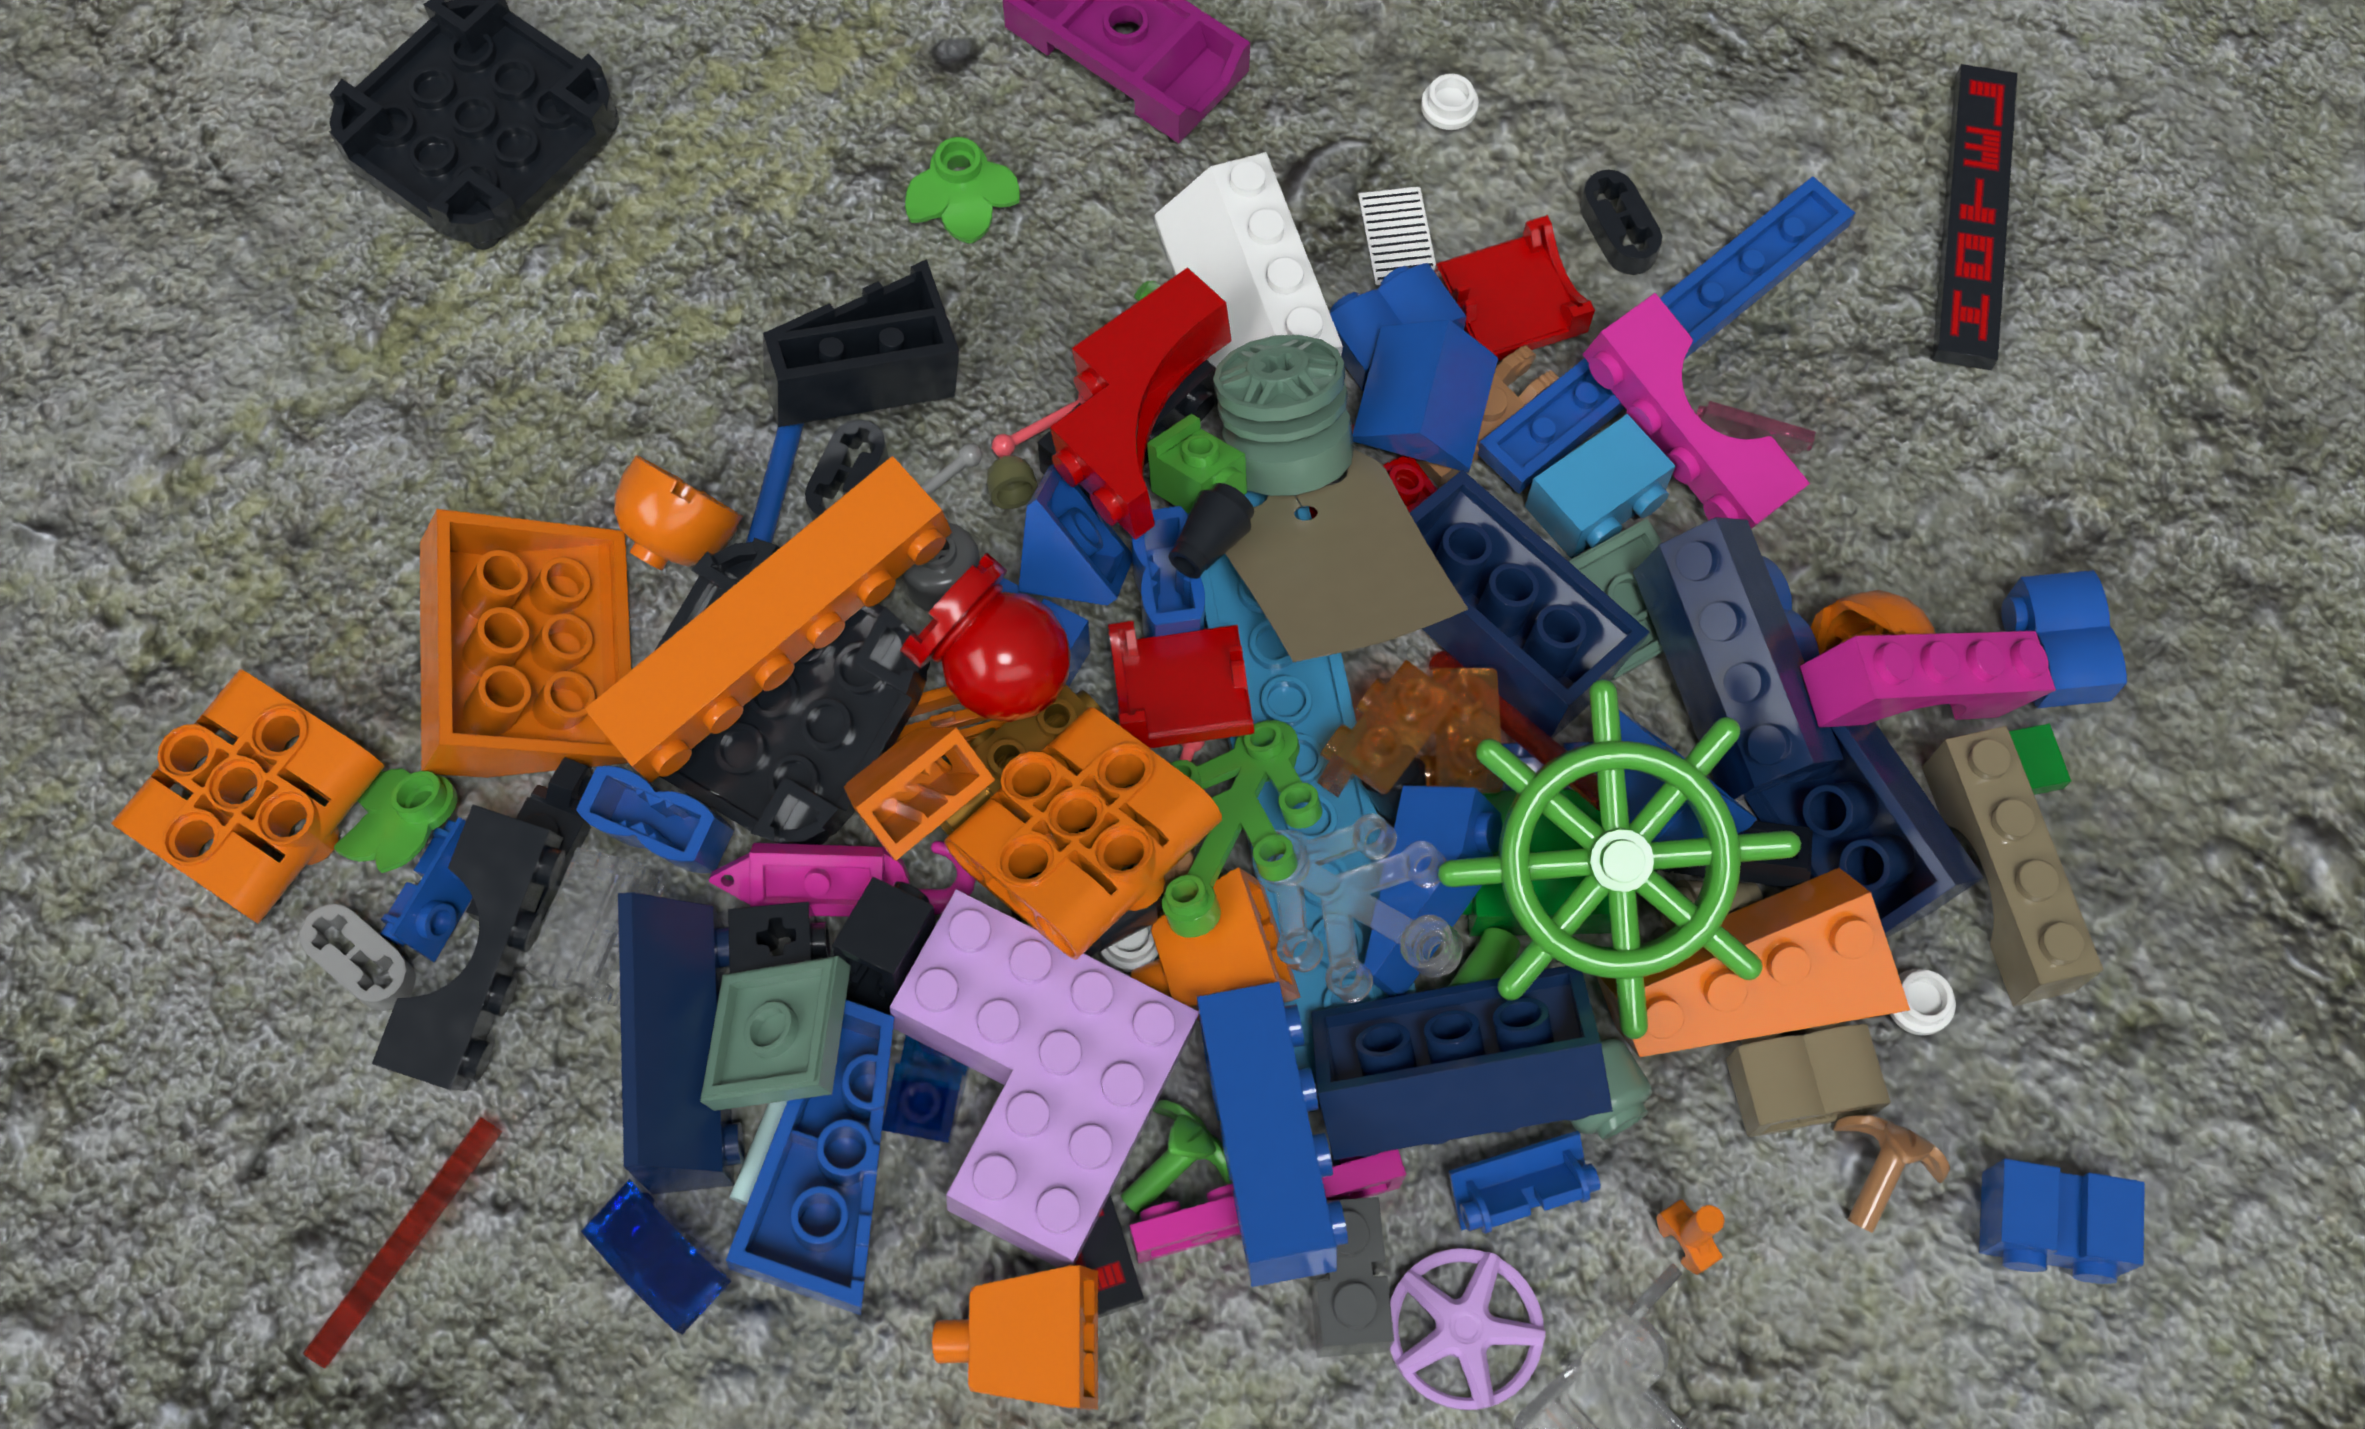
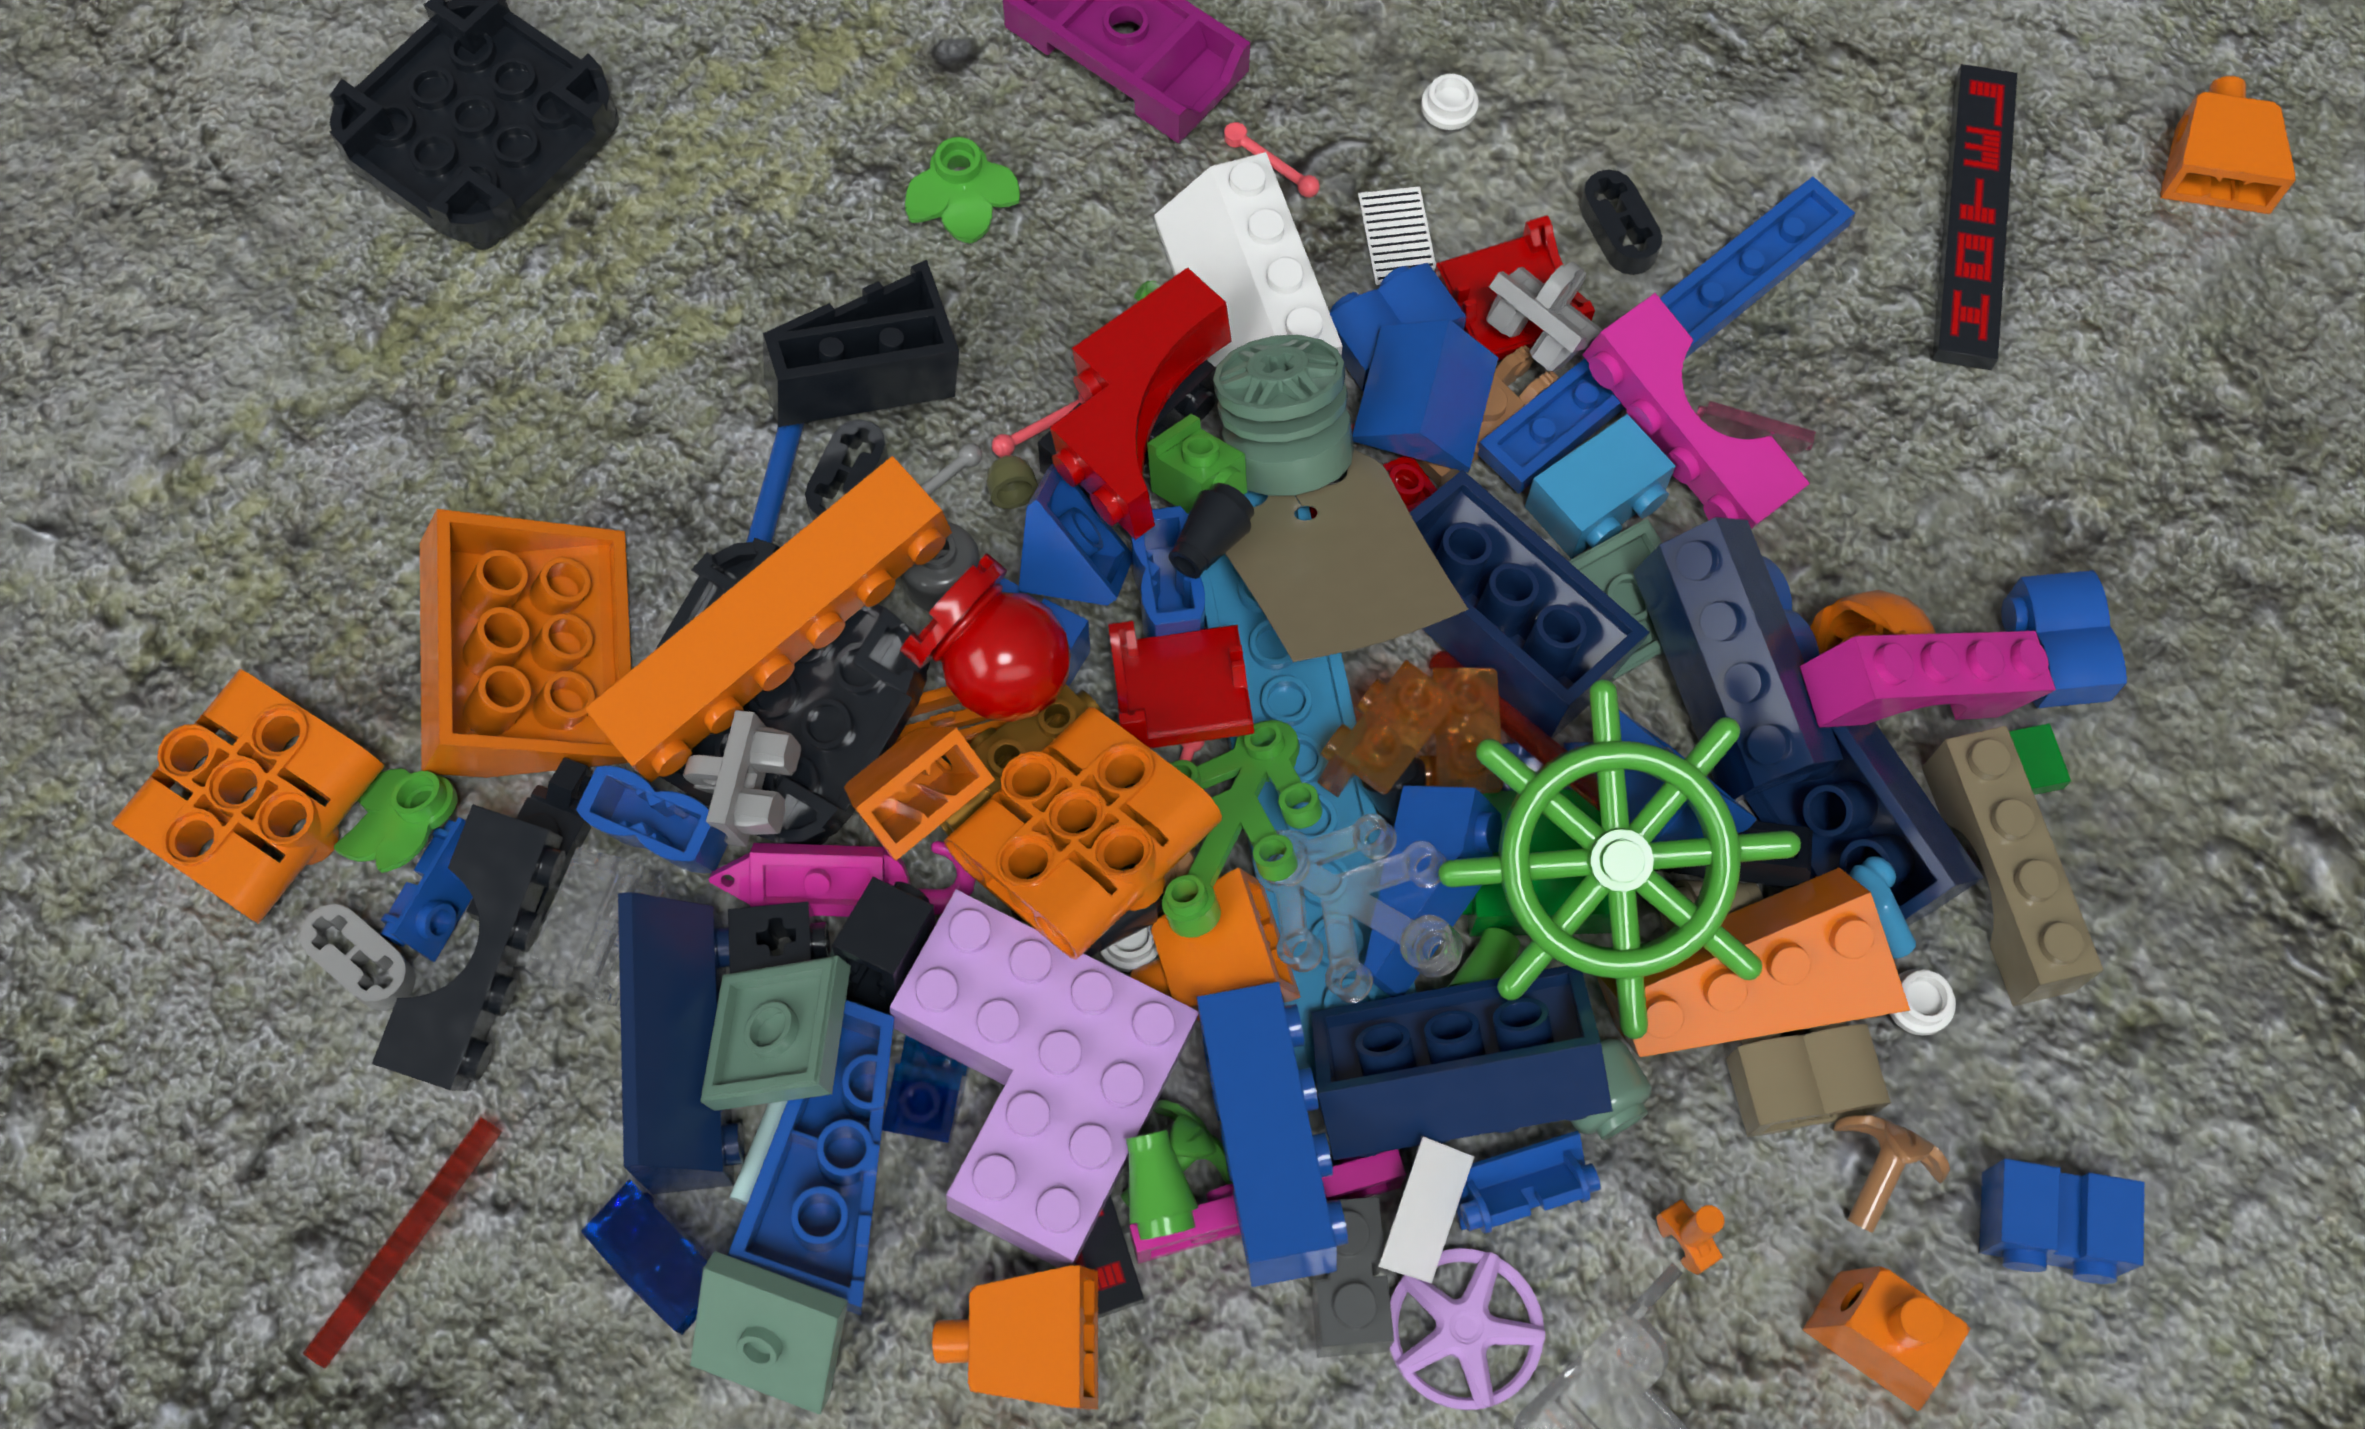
orange cylinder [614,455,743,571] -> none
none -> light grey hips [683,710,801,847]
none -> sand green plate [690,1251,848,1415]
none -> bright green cone [1126,1129,1199,1240]
none -> coral hinge [1224,122,1320,198]
none -> white sticker [1378,1137,1474,1284]
none -> light grey hips [1486,262,1602,371]
none -> orange torso [1802,1266,1971,1411]
none -> dark azure arm [1849,856,1916,959]
none -> orange torso [2161,76,2295,214]

